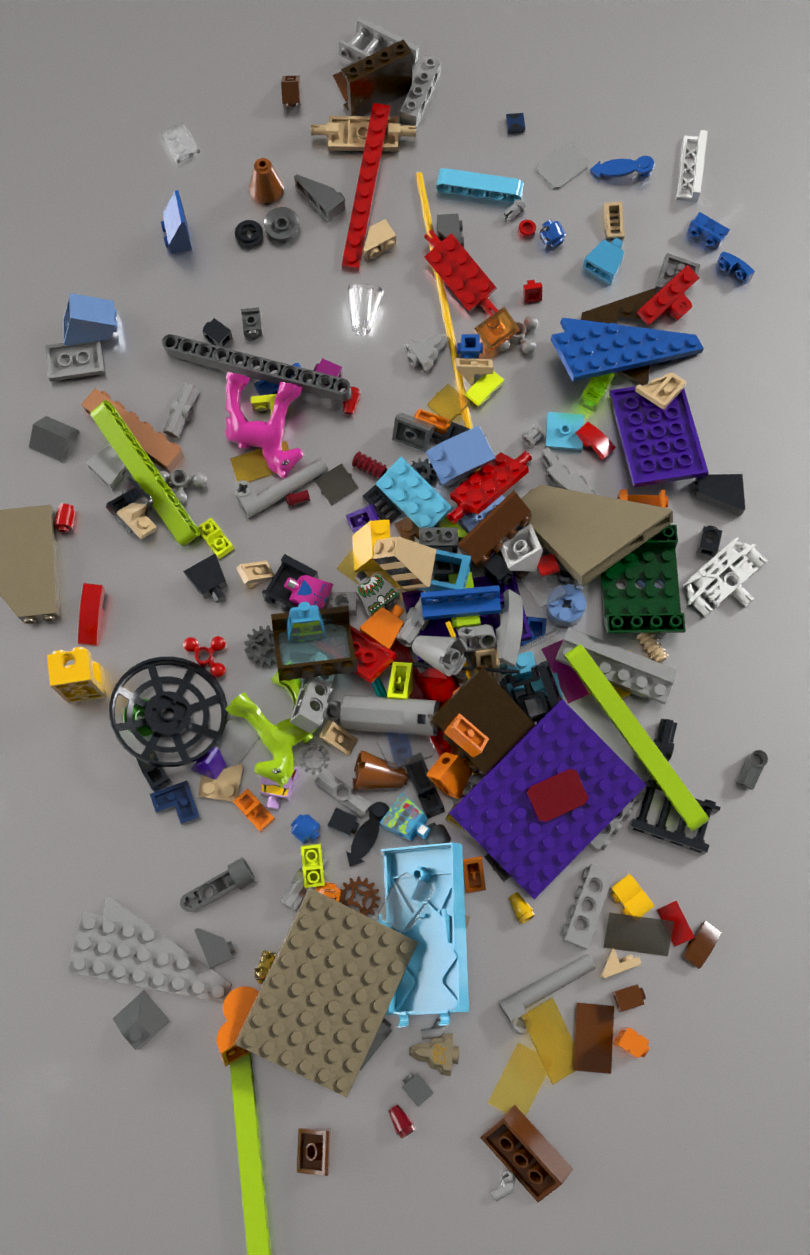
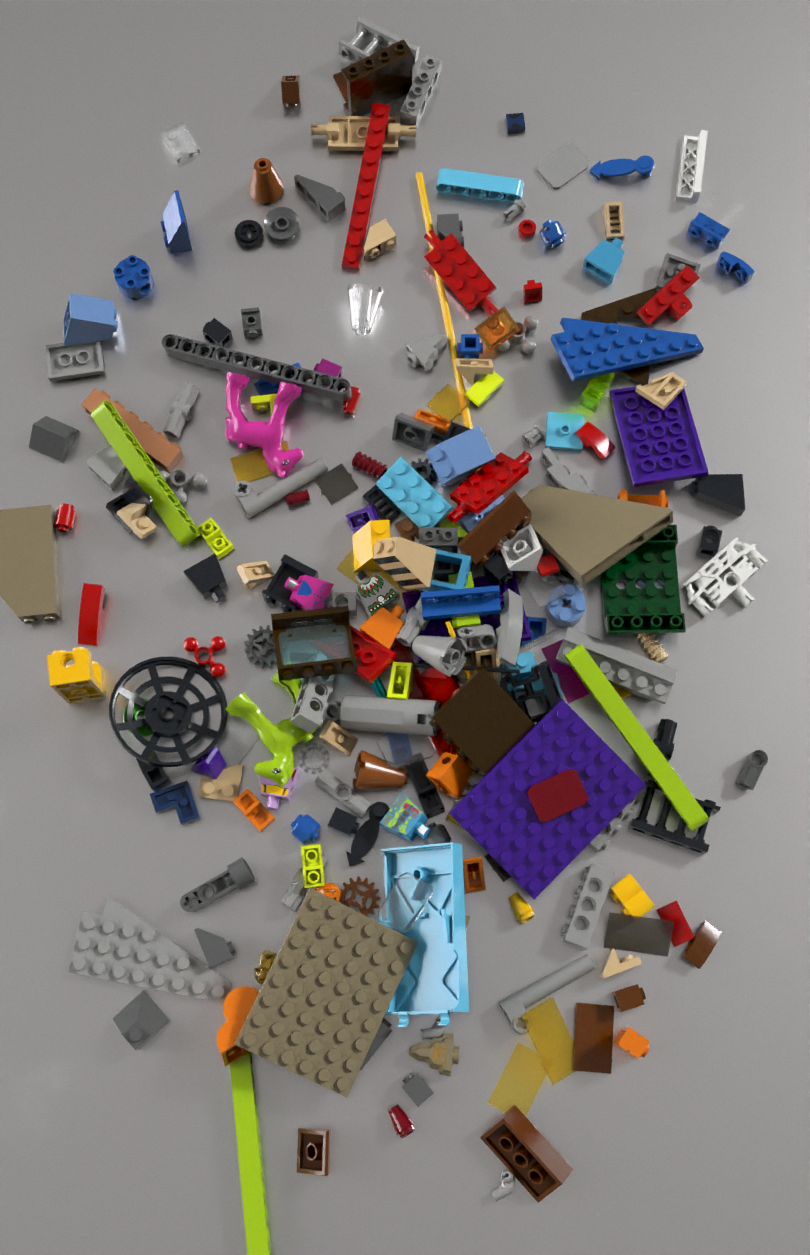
dark azure torso [287,602,326,643] -> none
orange slope [444,713,489,757] -> none
none -> blue brick [113,255,153,300]

